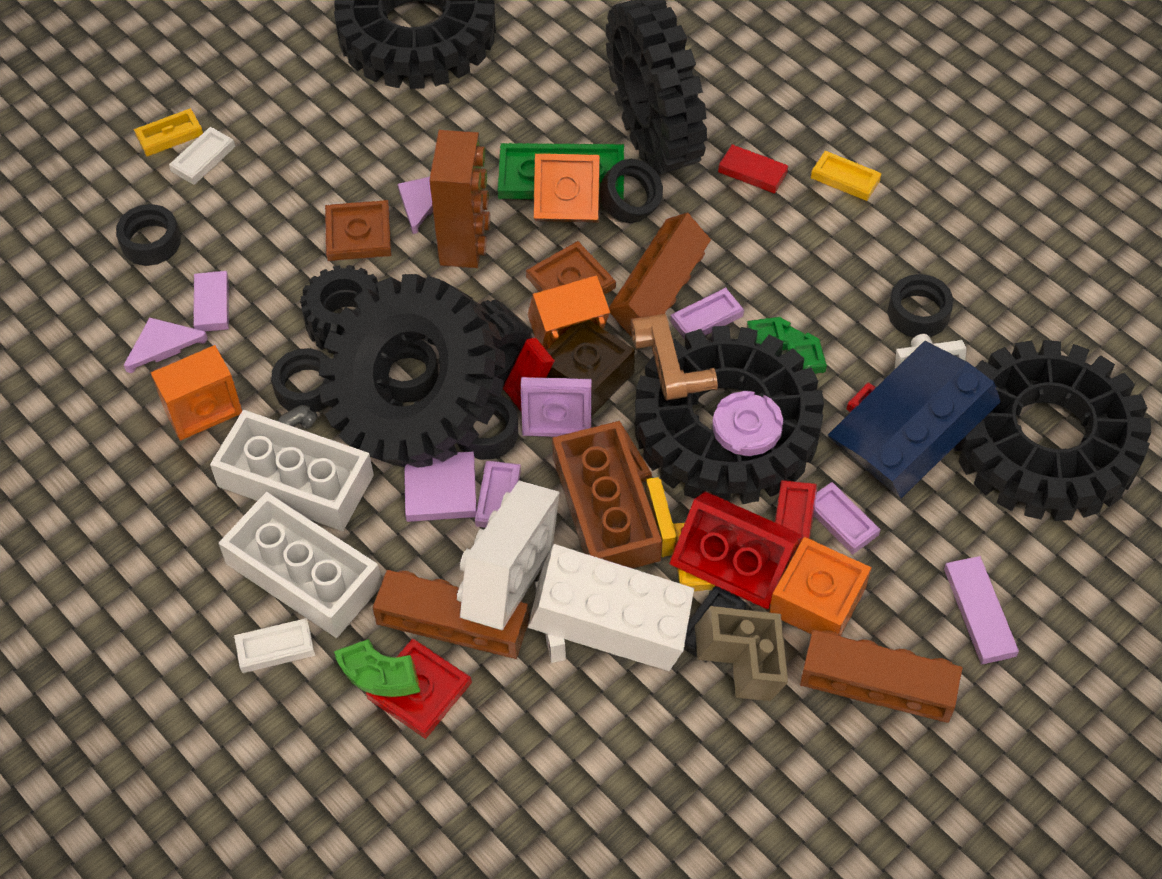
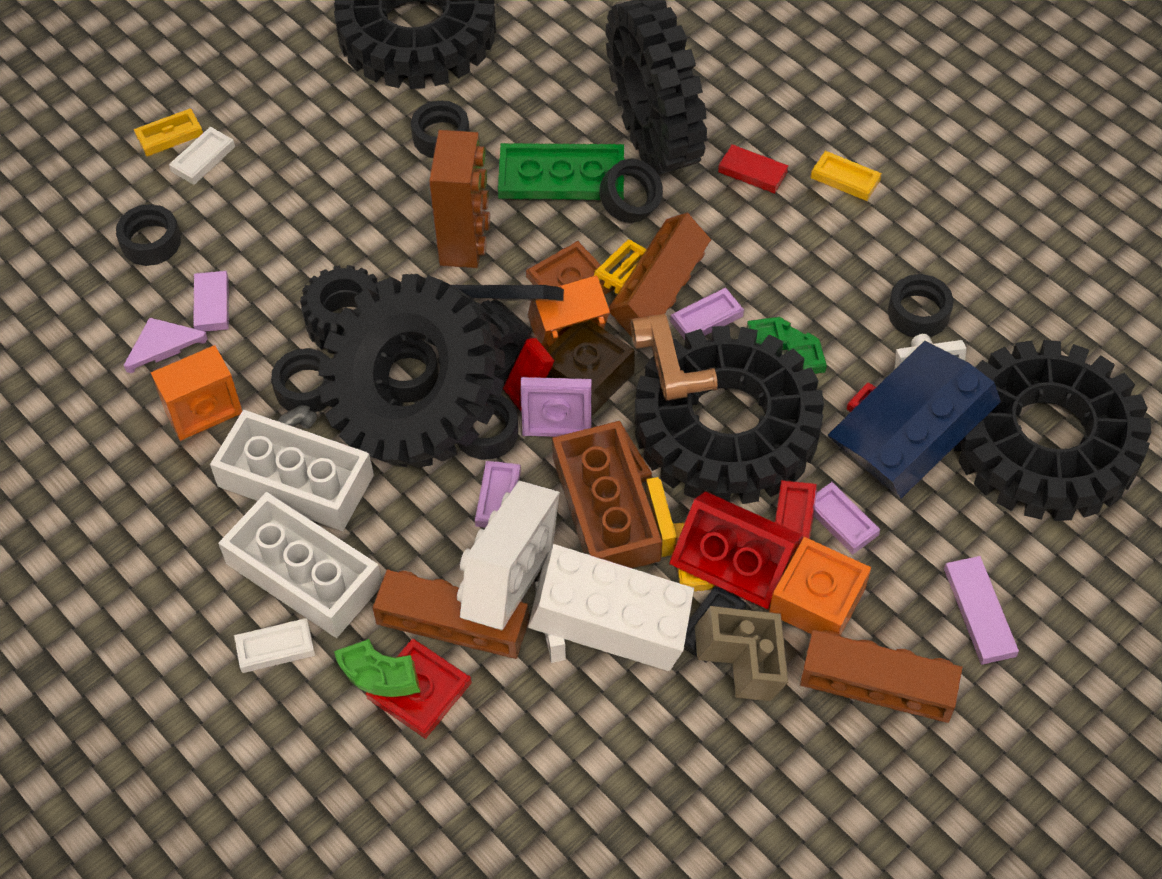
dark orange tile [325,200,392,261] -> none
lavender tile [398,177,433,234] -> none
lavender tile [405,451,477,522] -> none
orange container [534,154,600,222] -> none
lavender tile [712,391,783,456] -> none
none -> black tyre [411,100,470,158]
none -> black tile [452,285,564,301]
none -> yellow tile [594,239,647,294]

